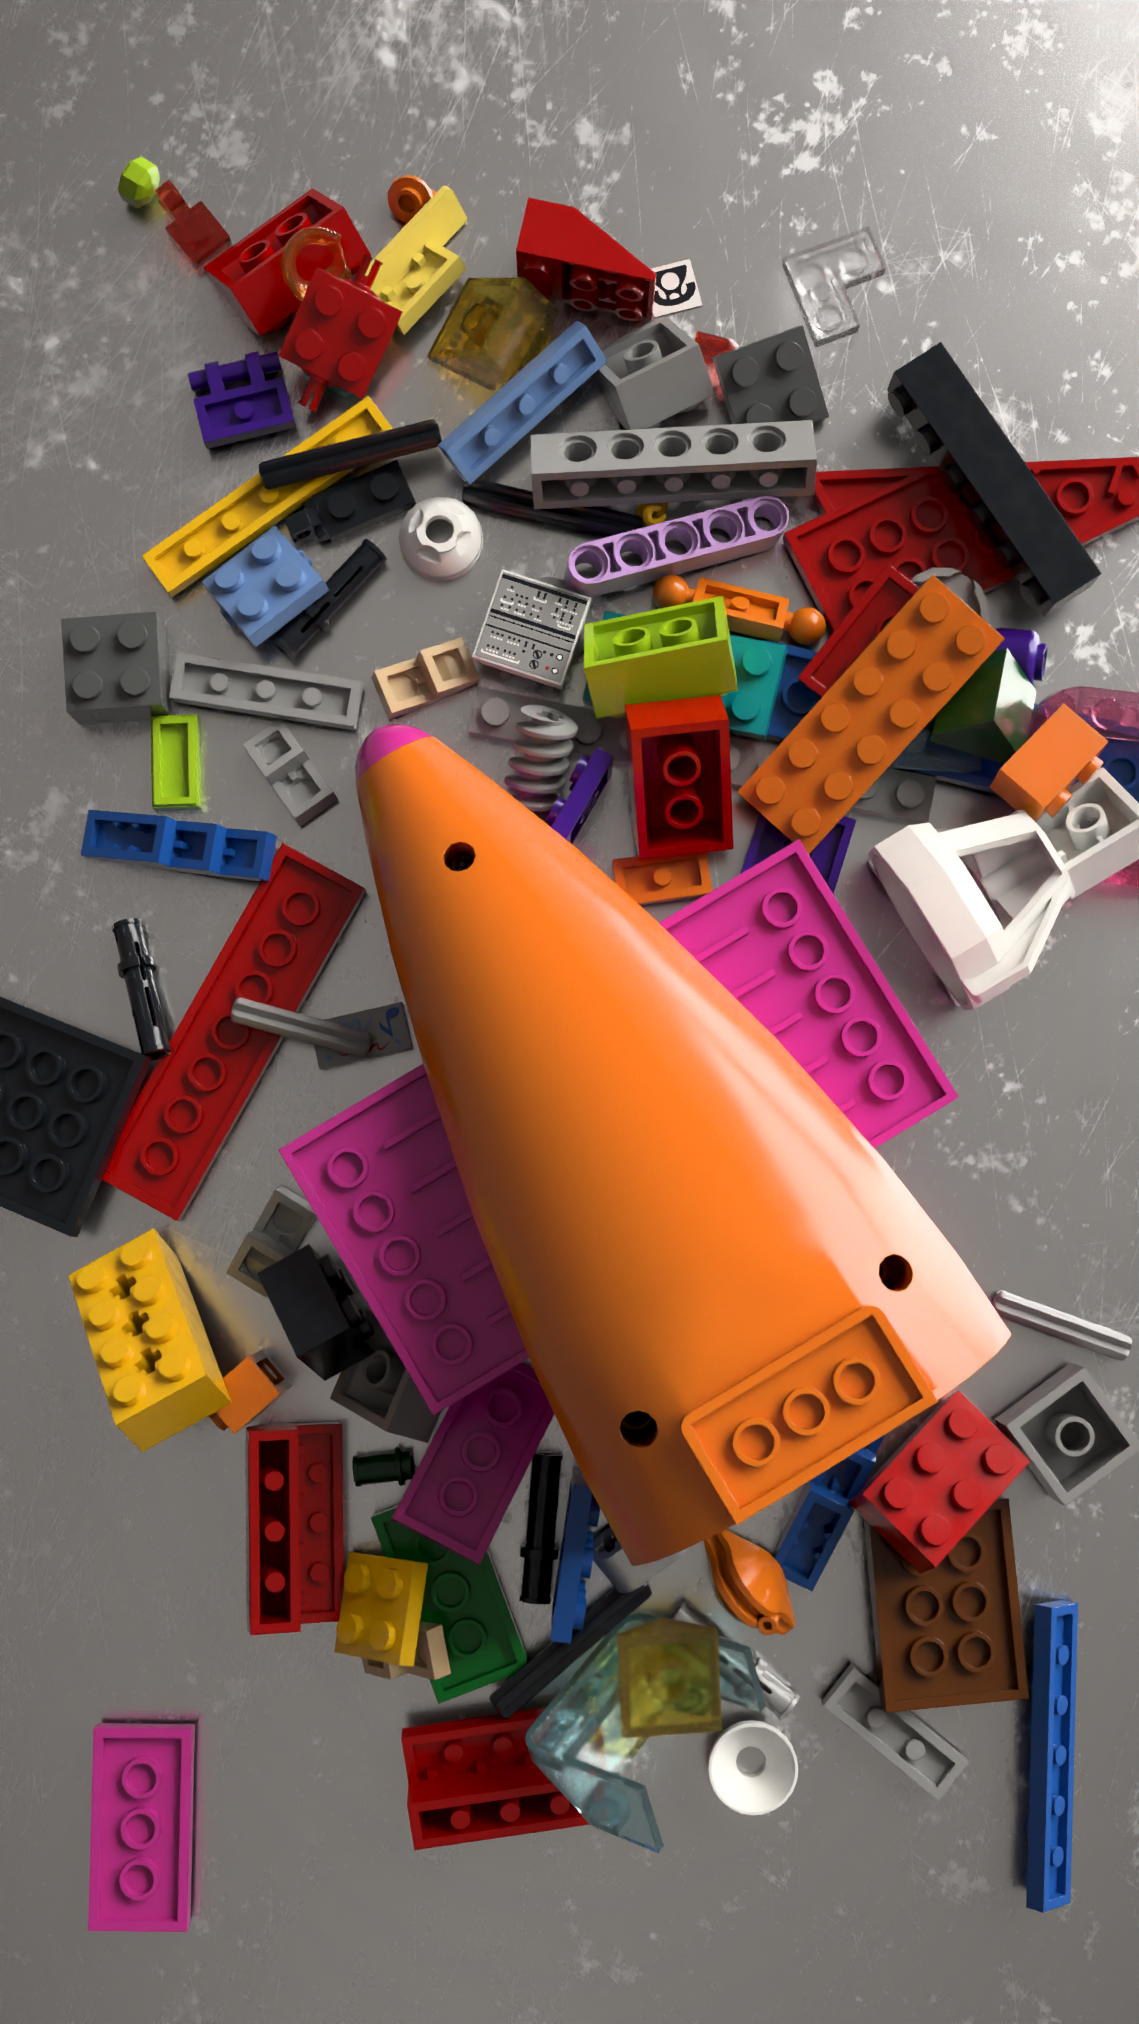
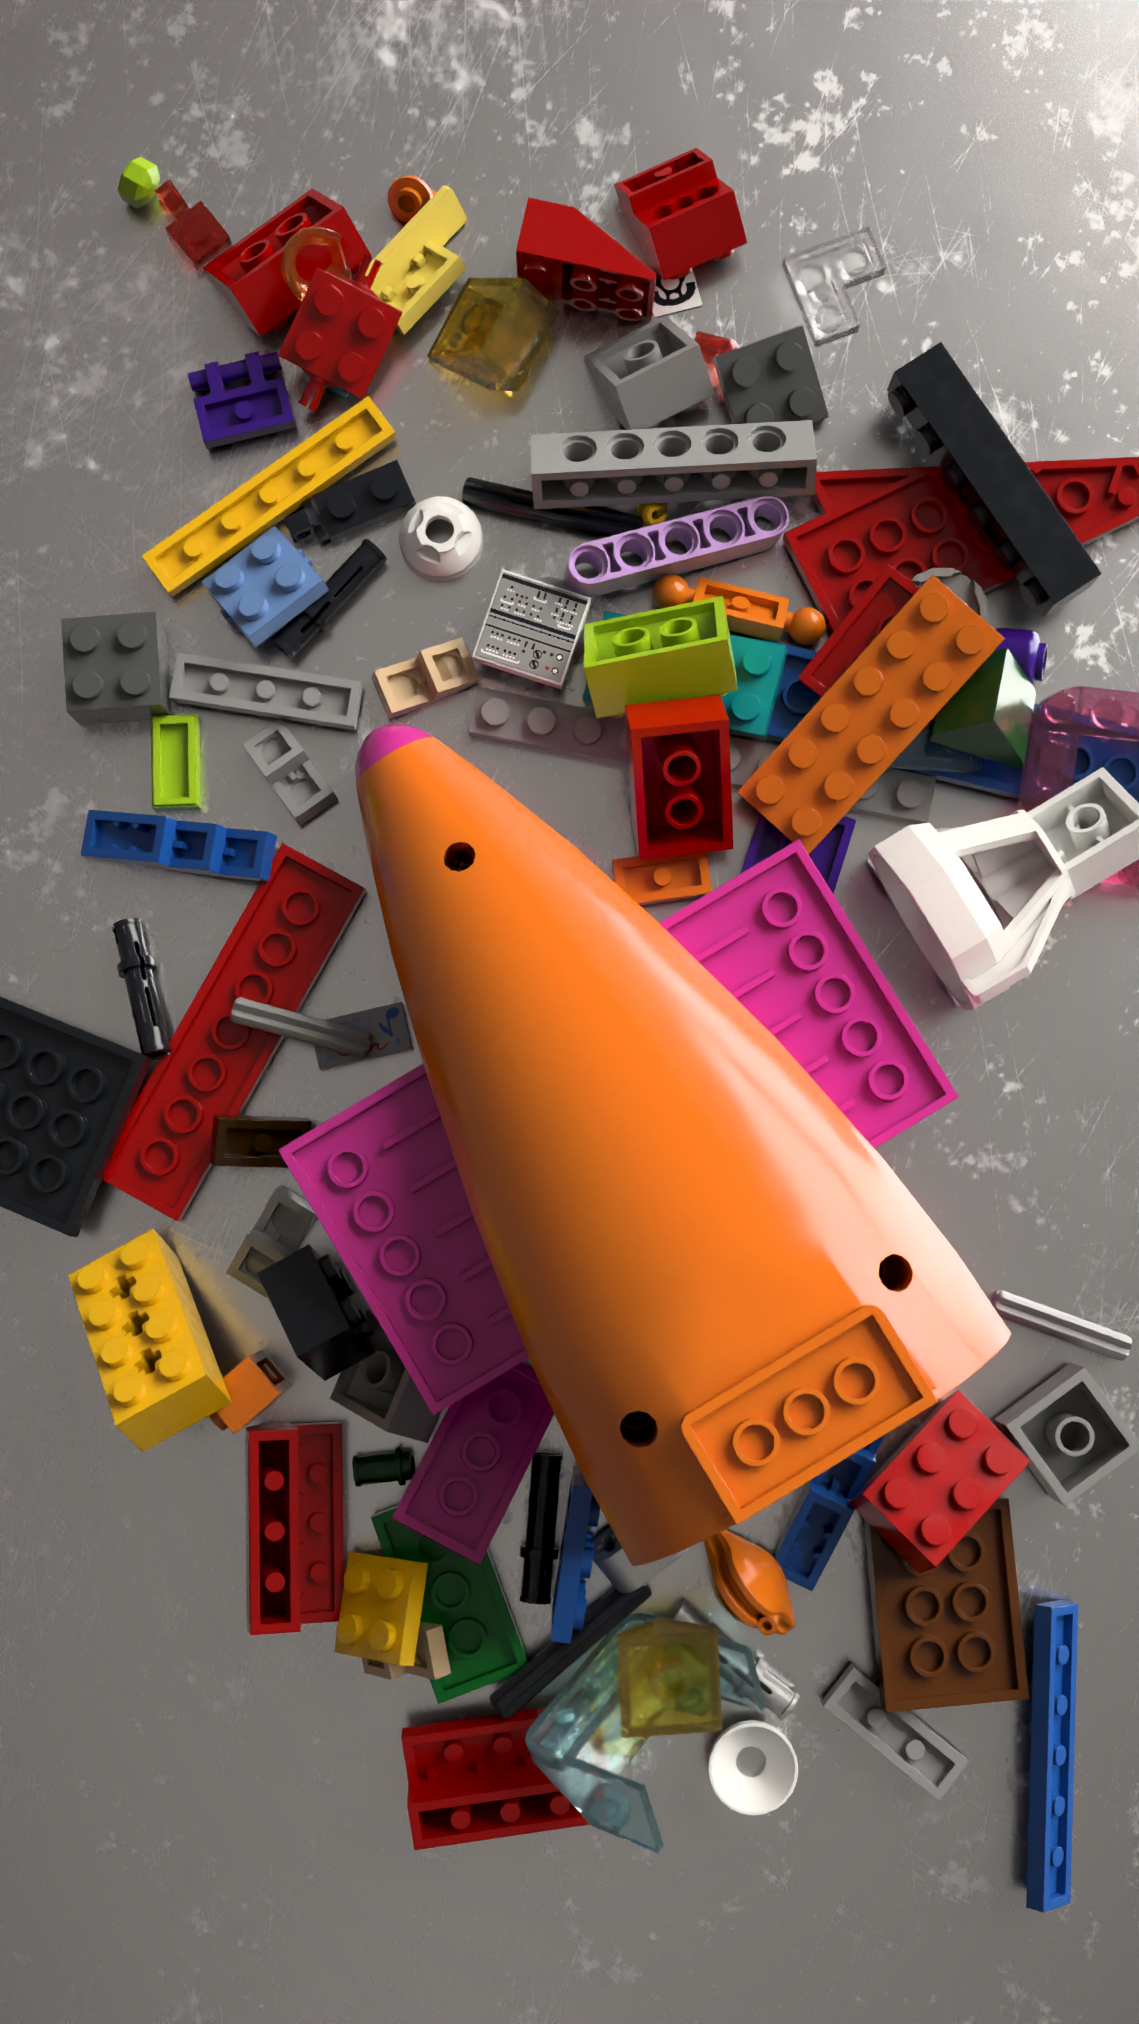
dark pink plate [88,1723,195,1932] -> none
black axle [259,419,442,490] -> none
medium blue plate [438,320,607,485] -> none
light grey piece [504,705,578,812] -> none
dark purple plate [546,747,614,845] -> none
orange brick [990,703,1109,822] -> none
none -> dark brown plate [210,1115,312,1168]
none -> red piece [614,148,747,280]

